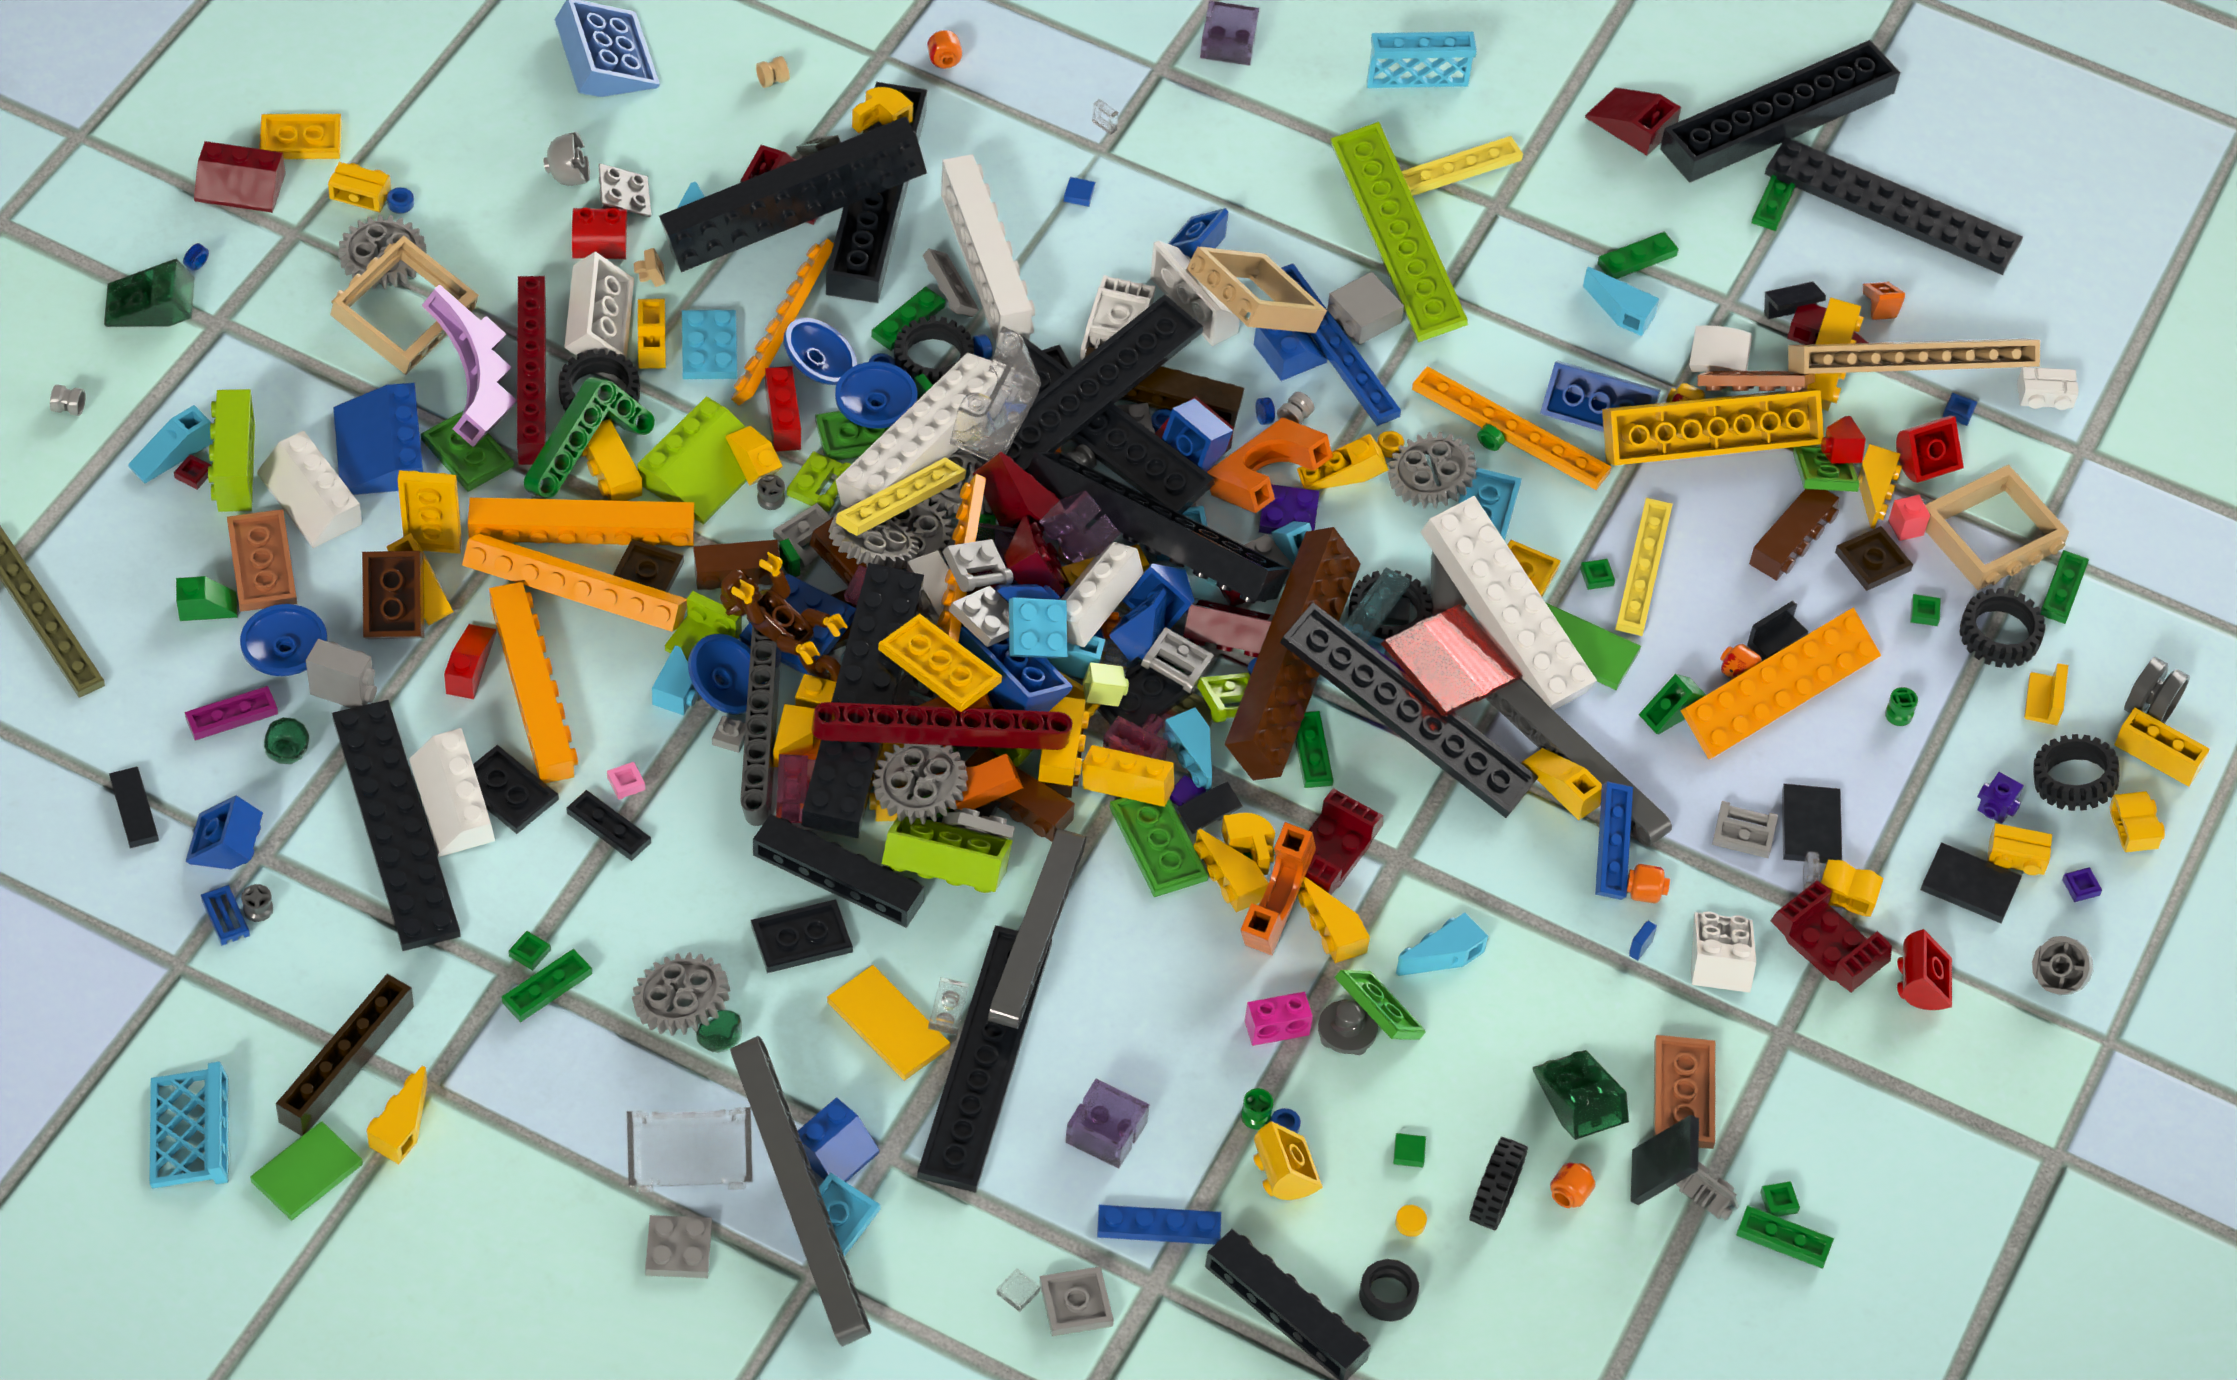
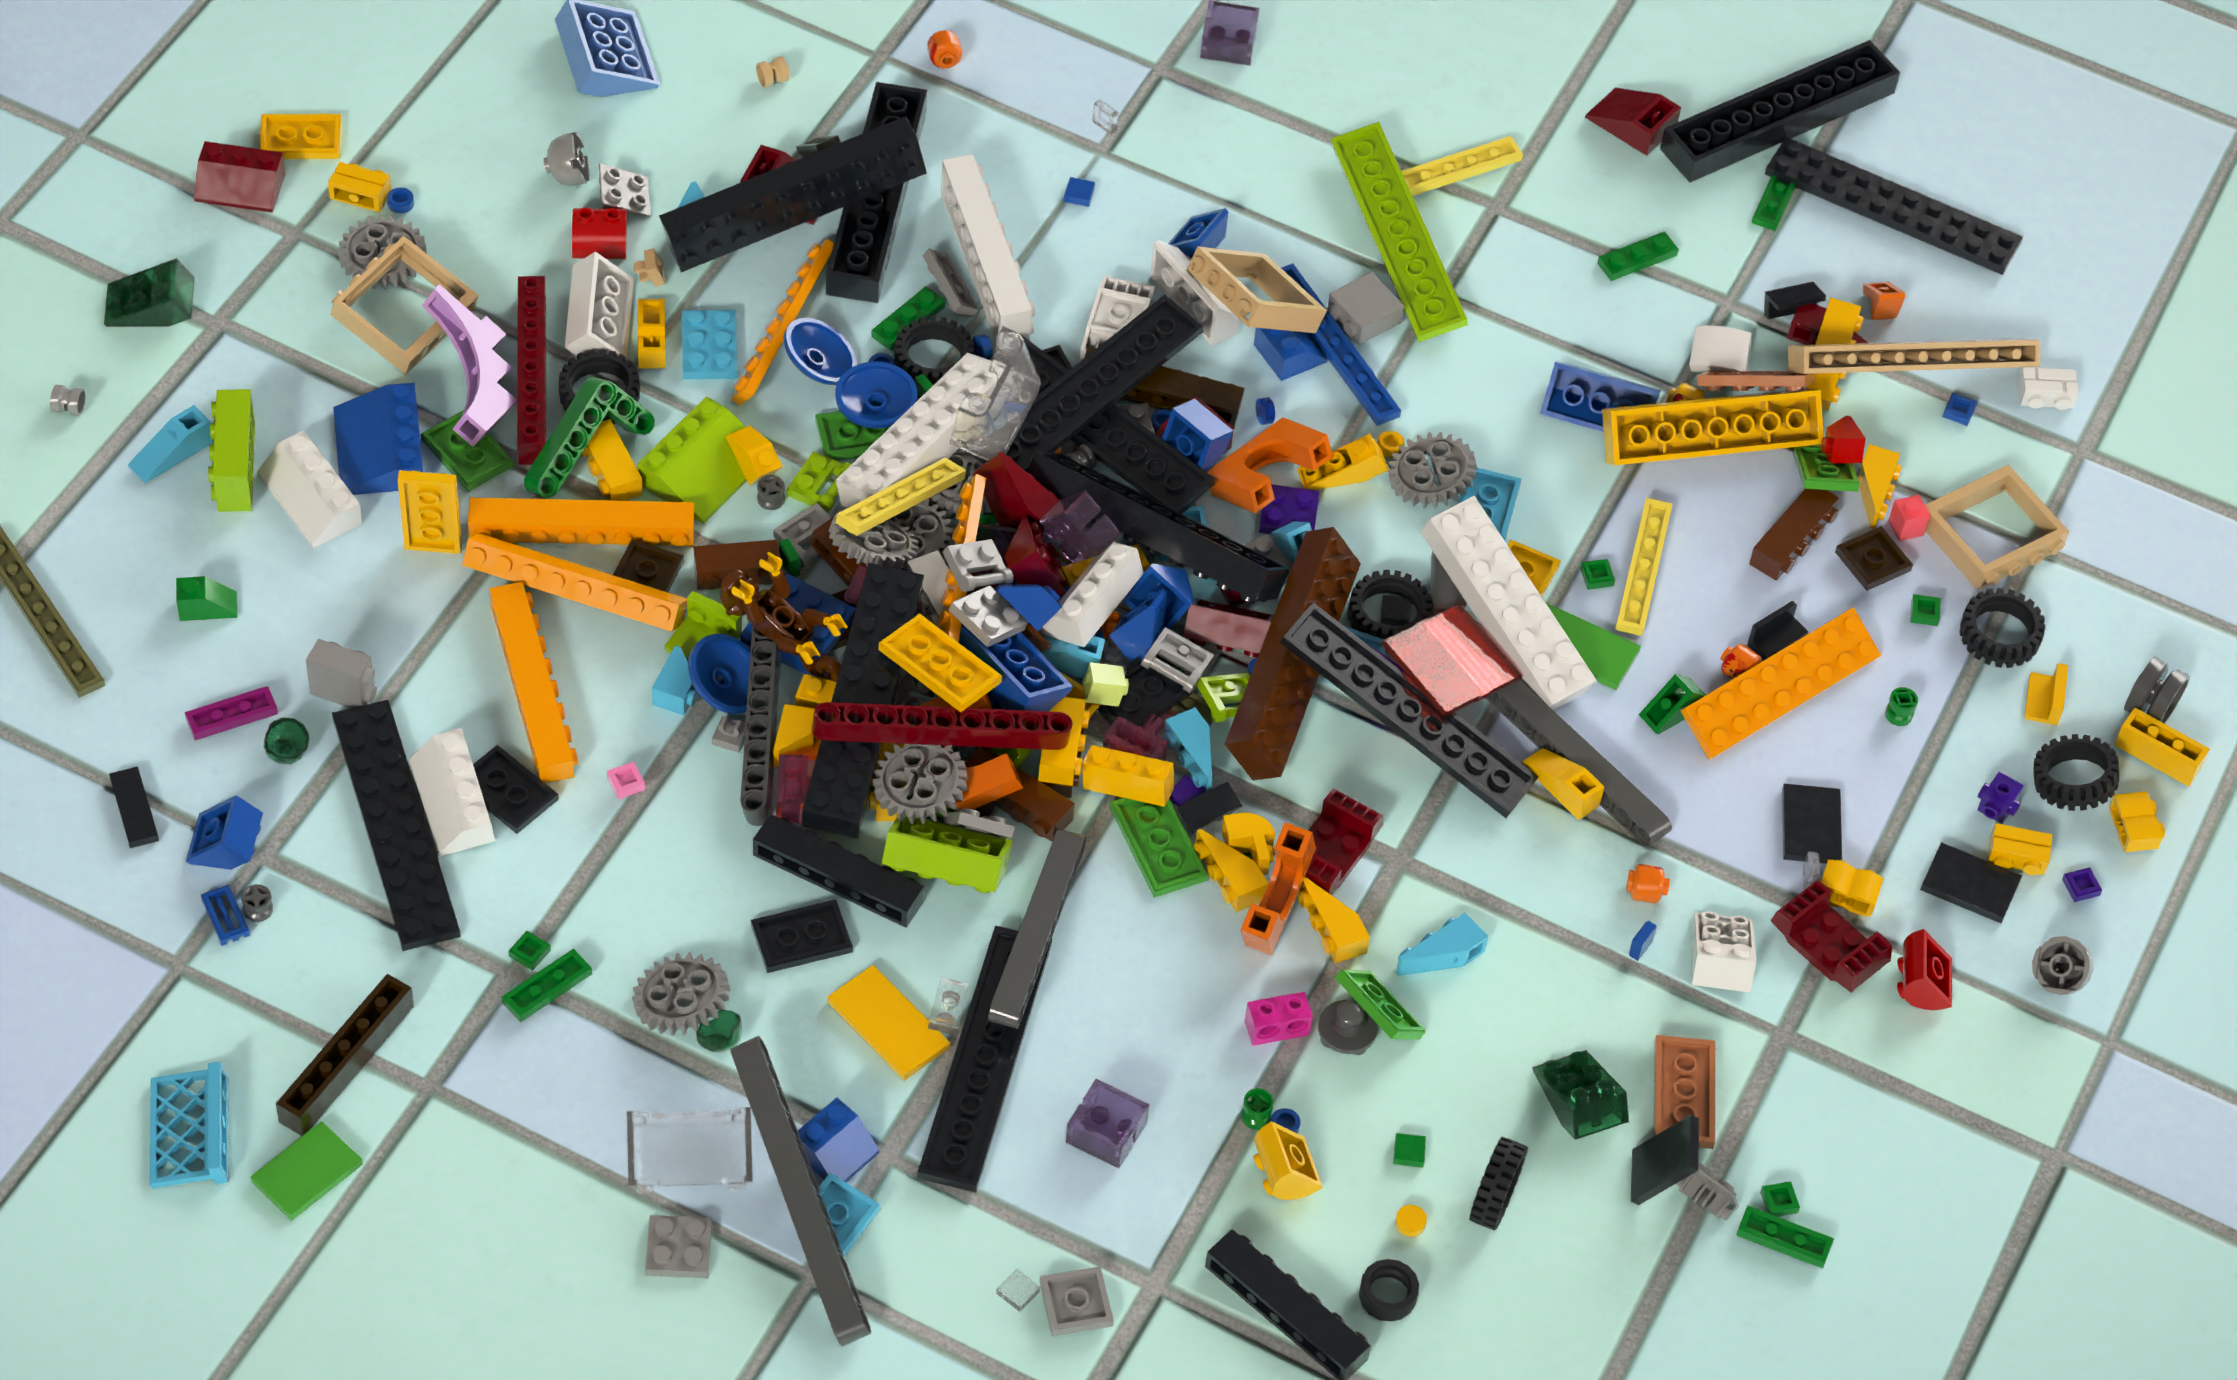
dark red tile [174,454,212,490] -> none
clear blue tile [183,243,209,271] -> none
nougat plate [227,509,297,612] -> none
blue dish [240,604,328,676] -> none
reddish brown brick [362,551,425,639] -> none
yellow slope [367,1065,428,1164] -> none
yellow slope [386,533,454,625] -> none
red slope [444,624,497,699] -> none
black tile [566,790,651,861] -> none
red brick [765,366,801,452] -> none
yellow brick [852,87,913,133] -> none
medium azure plate [1009,597,1067,659] -> none
blue plate [1097,1205,1221,1245] -> none
light grey wheel [1277,392,1314,424] -> none
green tile [1295,711,1334,788] -> none
clear light blue tile [1343,568,1410,644] -> none
medium azure fence [1366,32,1477,88] -> none
light orange plate [1412,366,1612,490] -> none
green tile [1477,424,1505,451] -> none
orange head [1550,1162,1595,1208] -> none
medium azure slope [1583,267,1659,336] -> none
blue plate [1595,782,1633,900] -> none
light grey plate [1712,801,1778,858] -> none
red brick [1896,416,1964,483] -> none
green tile [2040,550,2089,624] -> none

